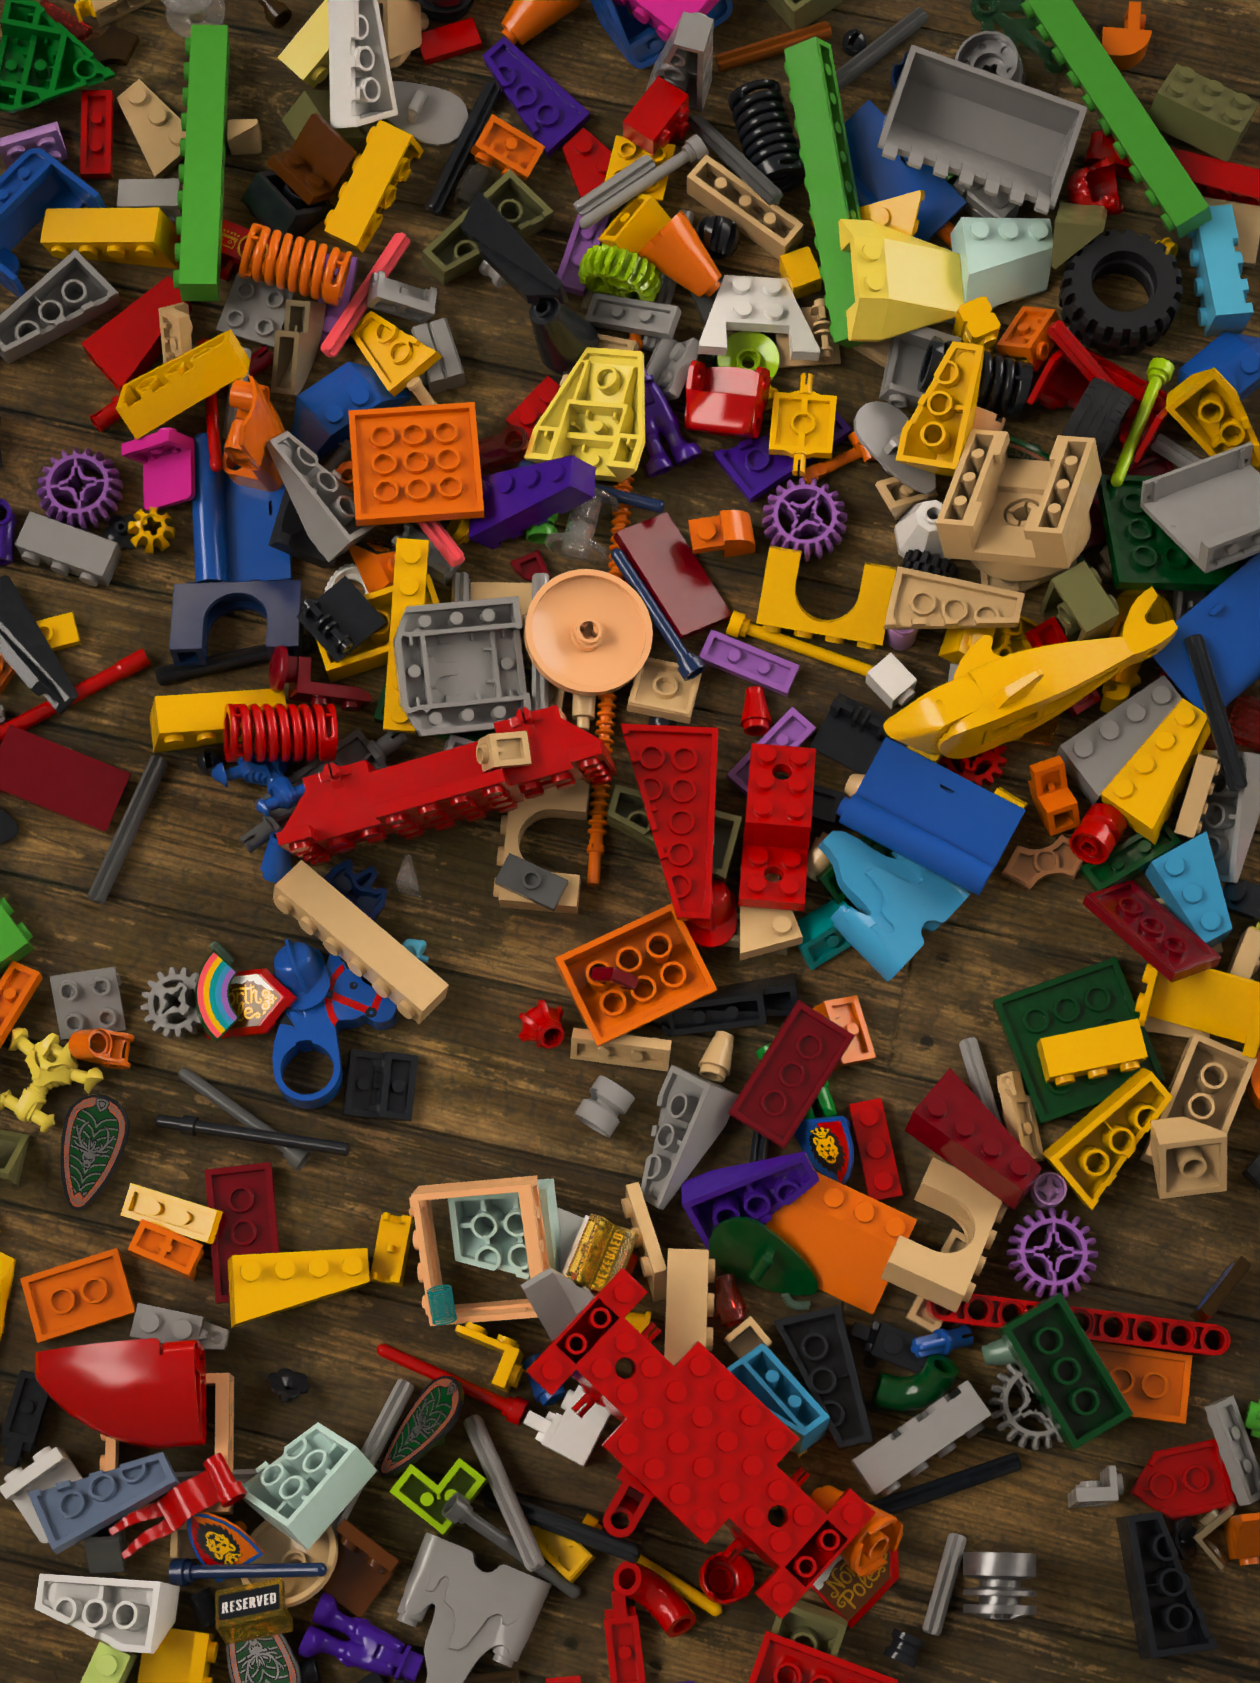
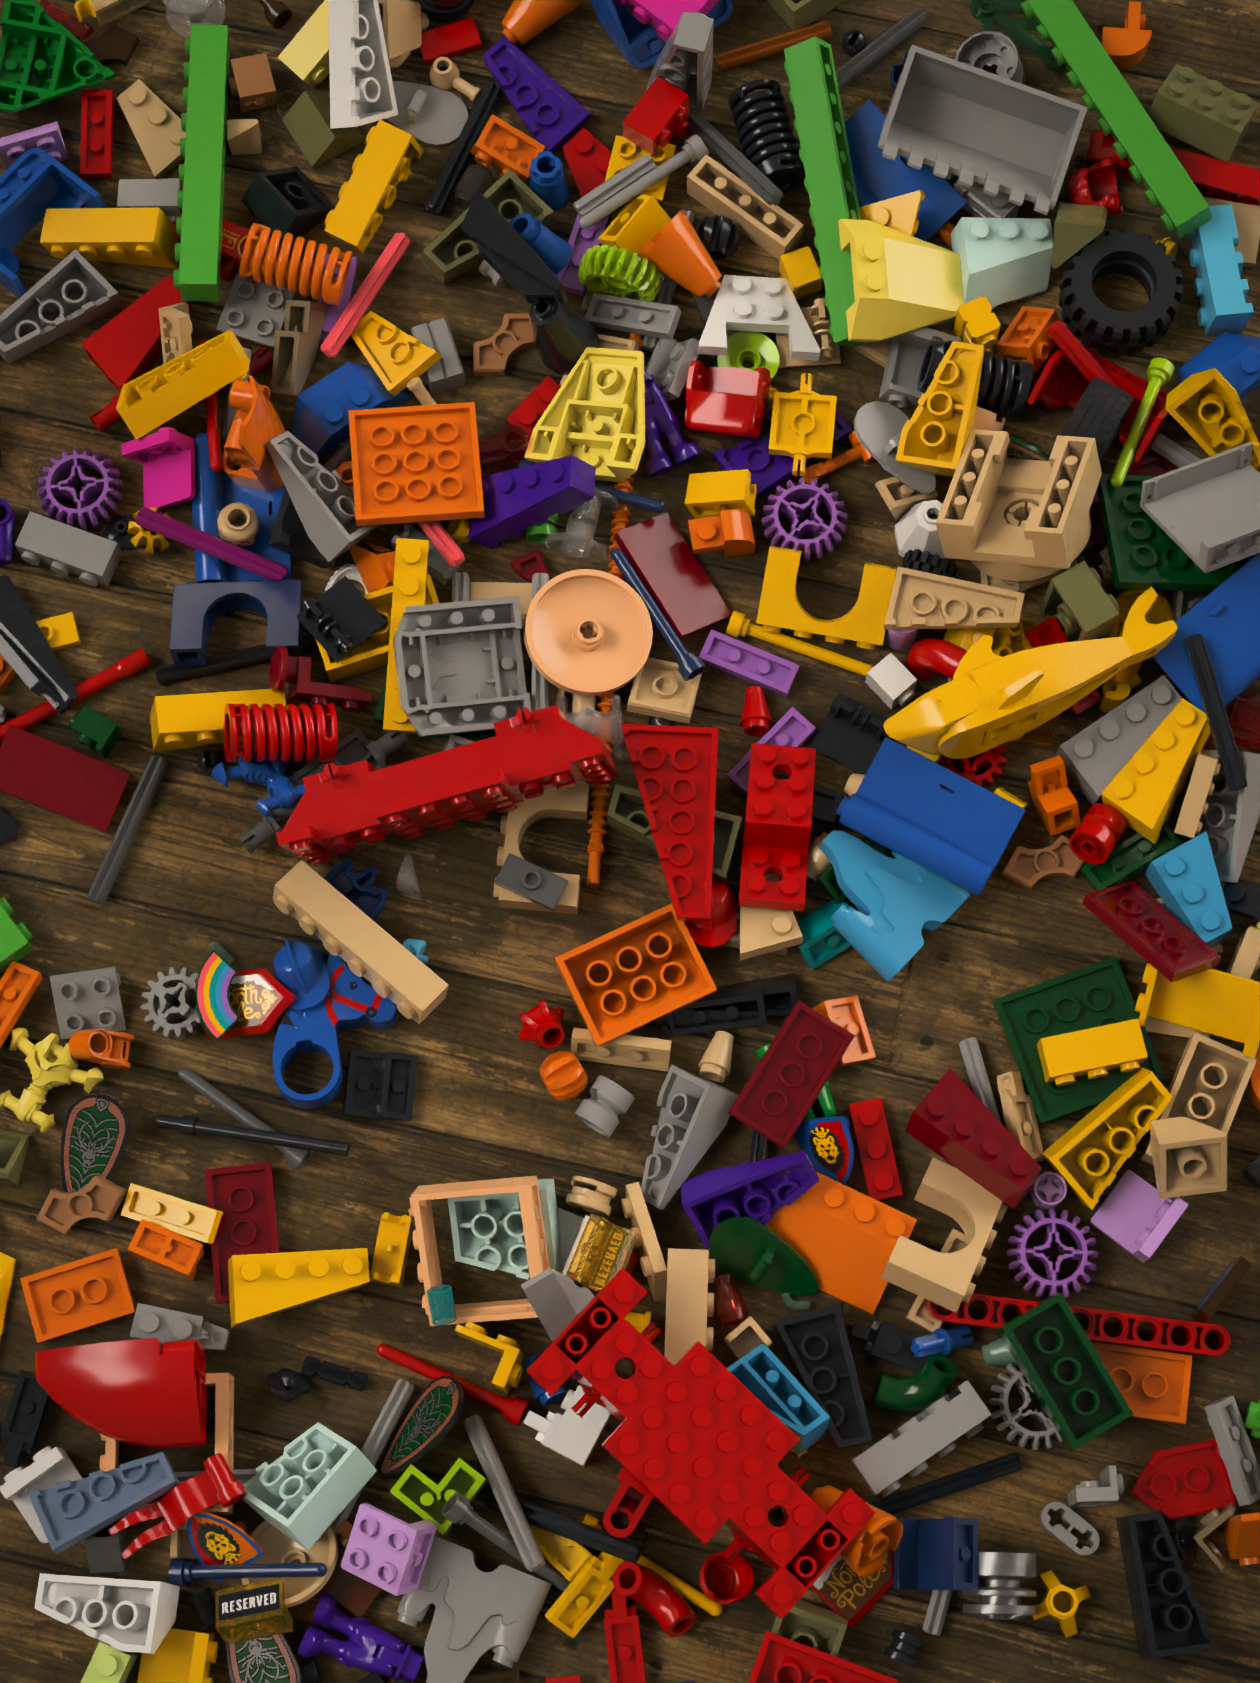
blue cone [260,832,292,883] -> none
reddish brown bracket [267,113,357,206] -> none
light grey hinge [366,270,437,324] -> none
tan bracket [476,731,532,772] -> none
dark red tile [591,967,639,990] -> none
none -> medium nougat tile [36,1175,127,1235]
none -> dark green brick [68,705,123,759]
none -> magenta axle [136,507,288,581]
none -> tan head [217,502,259,548]
none -> medium nougat head [228,53,277,112]
none -> black axle [301,1356,368,1391]
none -> lavender bracket [341,1503,438,1596]
none -> tan bar [429,57,482,103]
none -> medium nougat tile [473,313,536,376]
none -> blue plant [509,213,571,274]
none -> blue plant [528,151,570,212]
none -> orange piece [540,1051,588,1100]
none -> yellow hinge [544,1552,625,1639]
none -> clear hose [558,695,624,759]
none -> tan wheel [565,1176,617,1216]
none -> yellow hinge [685,469,757,519]
none -> dark blue panel [894,1517,978,1591]
none -> red cylinder [906,638,967,680]
none -> yellow rock [1032,1570,1091,1638]
none -> light grey beam [1040,1502,1100,1556]
none -> lavender bracket [1090,1170,1189,1263]

